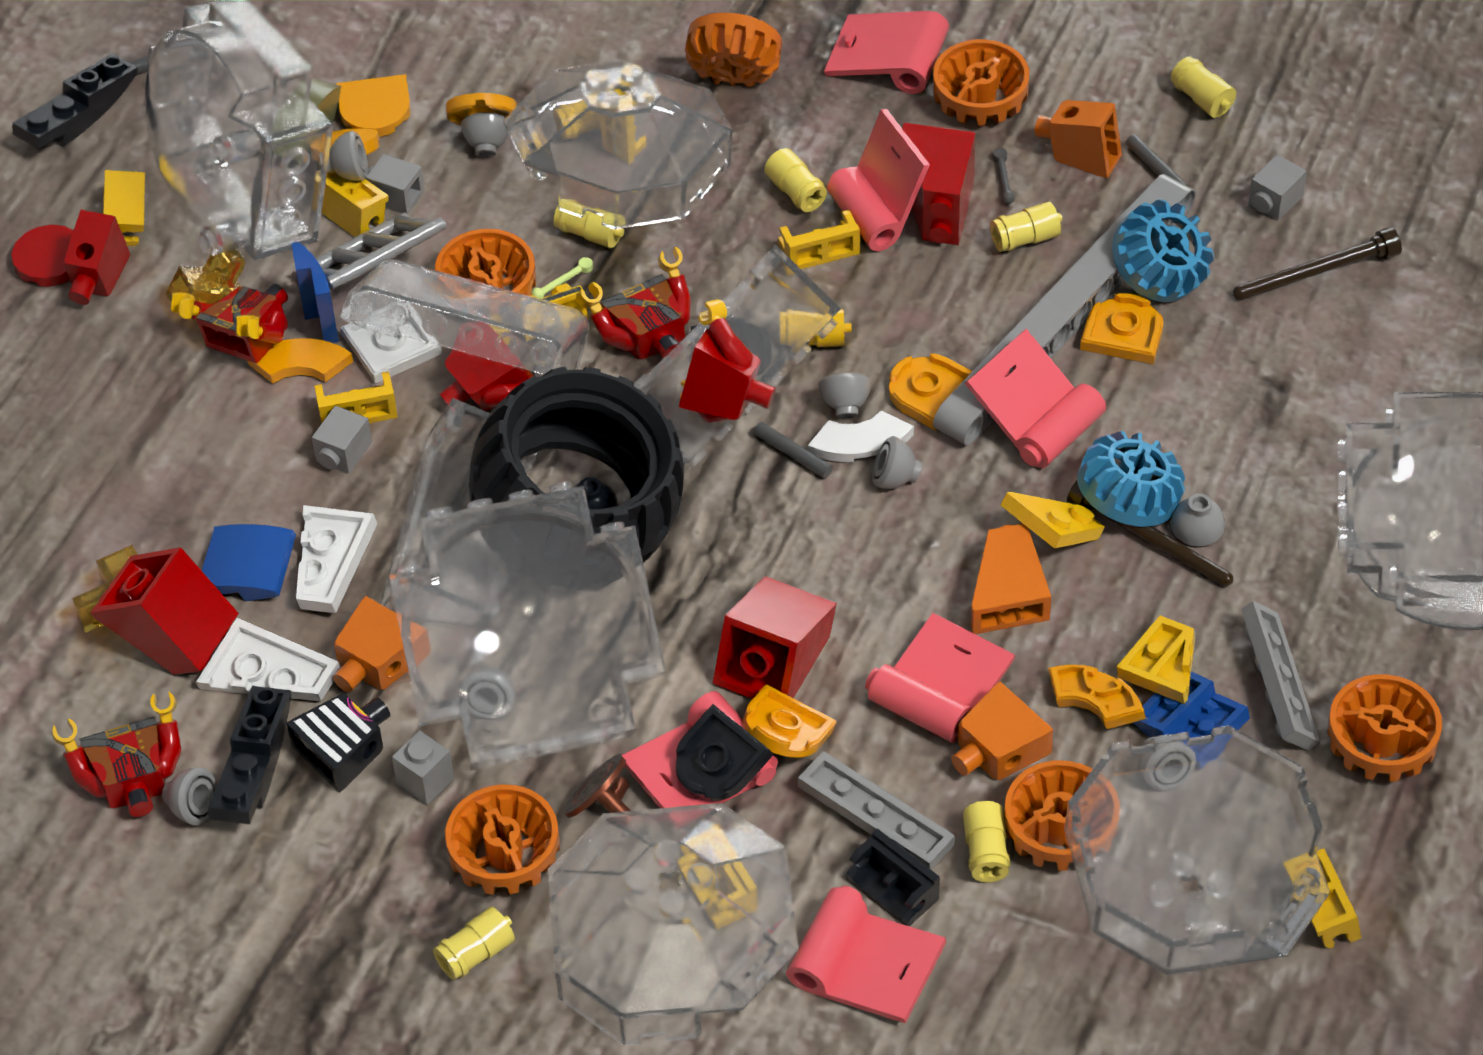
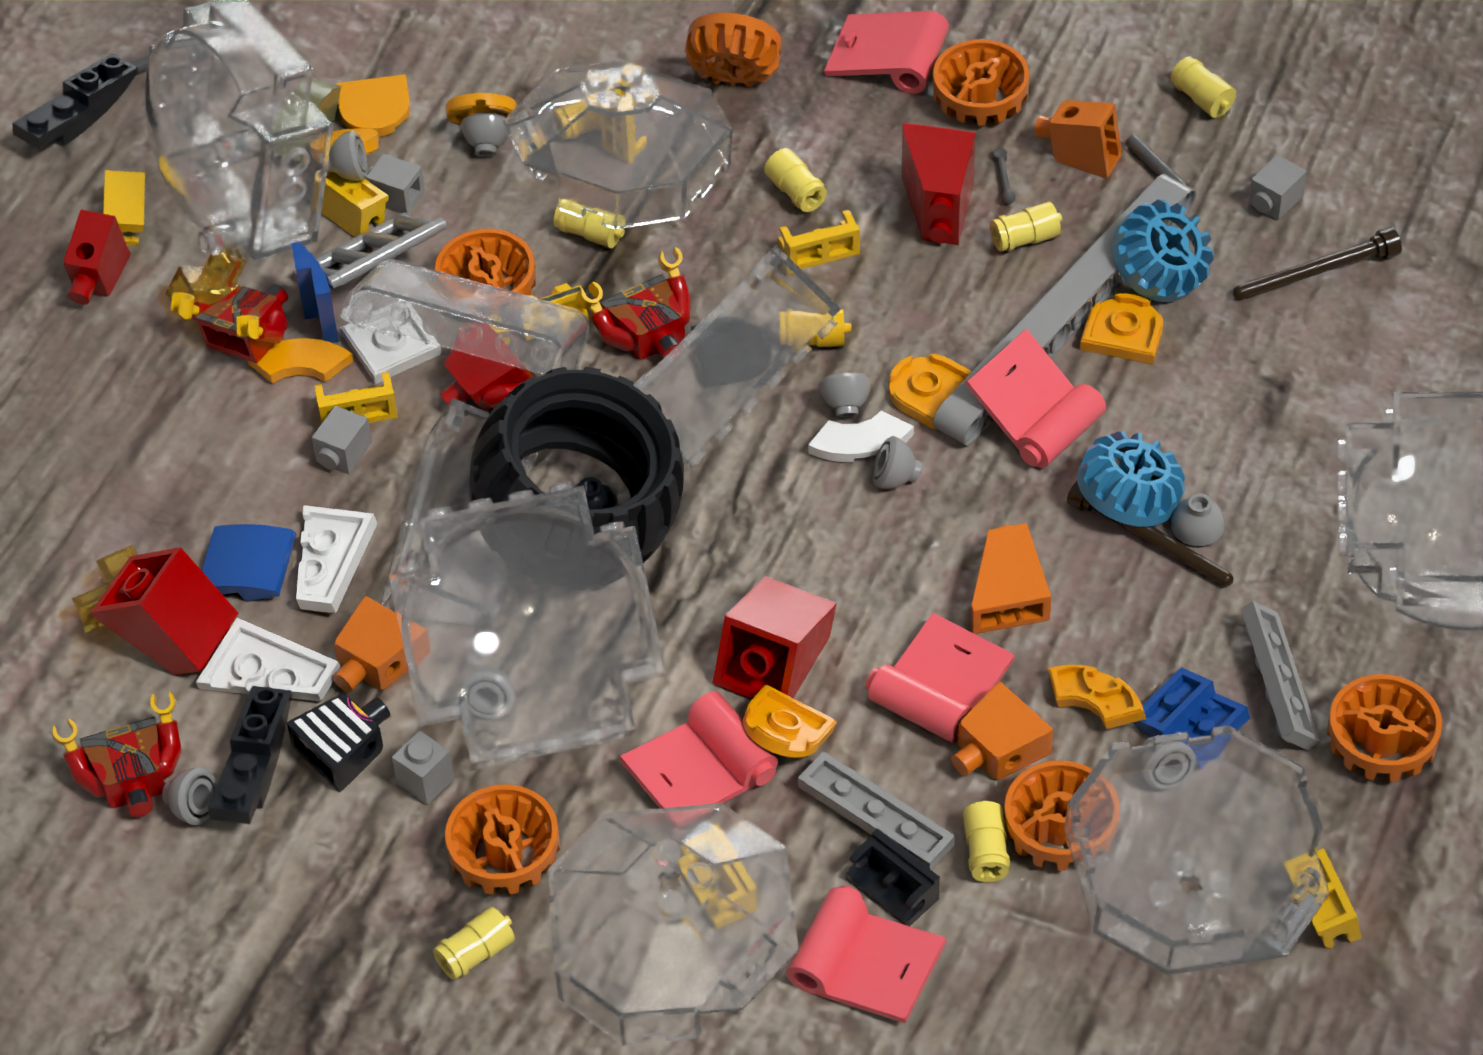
red tile [11,224,73,287] -> none
yellowish green hinge [532,257,593,299] -> none
shield [563,754,634,825] -> none
black tile [676,704,773,801] -> none
red torso [678,299,776,423] -> none
dark grey piece [754,422,833,479] -> none
coral door [827,109,930,251] -> none
yellow wing [1000,492,1105,549] -> none
yellow wing [1117,615,1195,704] -> none

